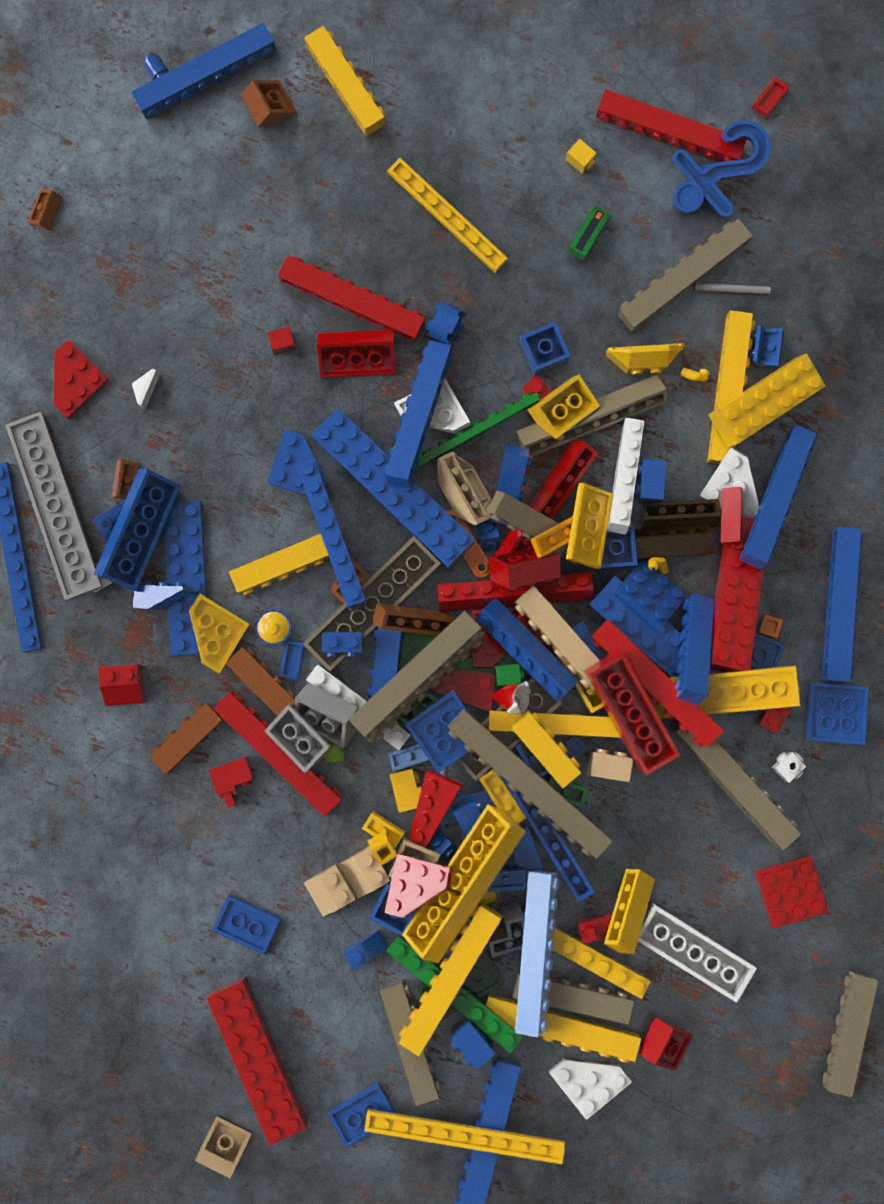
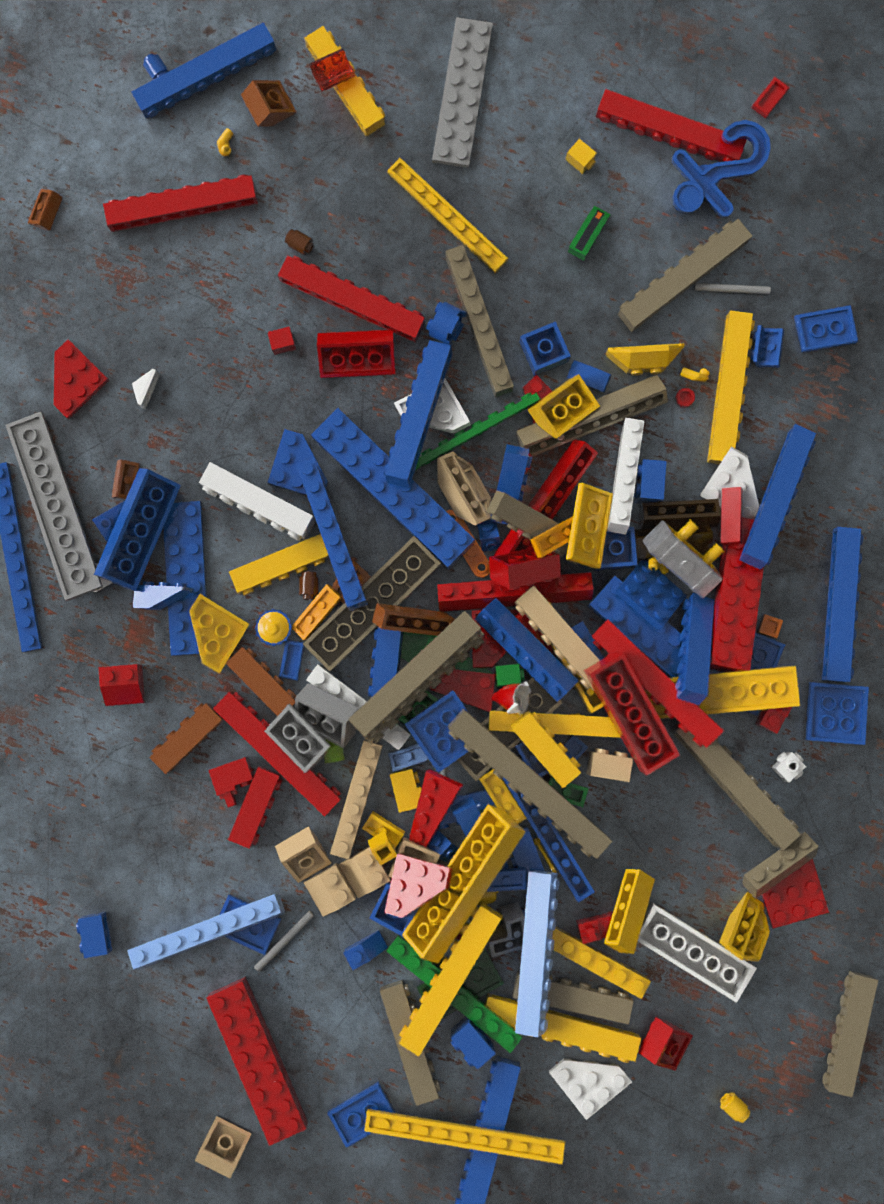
blue brick [322,632,363,657] -> none
yellow brick [708,353,825,447] -> none
none -> blue brick [76,912,112,958]
none -> red brick [103,175,258,232]
none -> light blue brick [127,894,286,969]
none -> white brick [199,462,316,541]
none -> yellow arm [217,128,234,156]
none -> red brick [228,766,283,849]
none -> light grey bar [254,910,315,972]
none -> tan slope [275,826,331,883]
none -> reddish brown brick [285,229,314,255]
none -> light orange plate [292,584,343,640]
none -> reddish brown brick [299,571,319,600]
none -> clear red bracket [309,49,356,92]
none -> tan brick [330,740,383,859]
none -> light grey plate [432,17,493,168]
none -> dark tan brick [446,245,514,397]
none -> yellow hinge [533,838,557,873]
none -> blue slope [567,360,611,393]
none -> flat silver piece [643,520,725,598]
none -> red tile [675,388,695,408]
none -> yellow wedge [719,892,770,962]
none -> yellow brick [720,1092,750,1123]
none -> dark tan brick [743,832,819,899]
none -> blue tile [794,305,858,353]

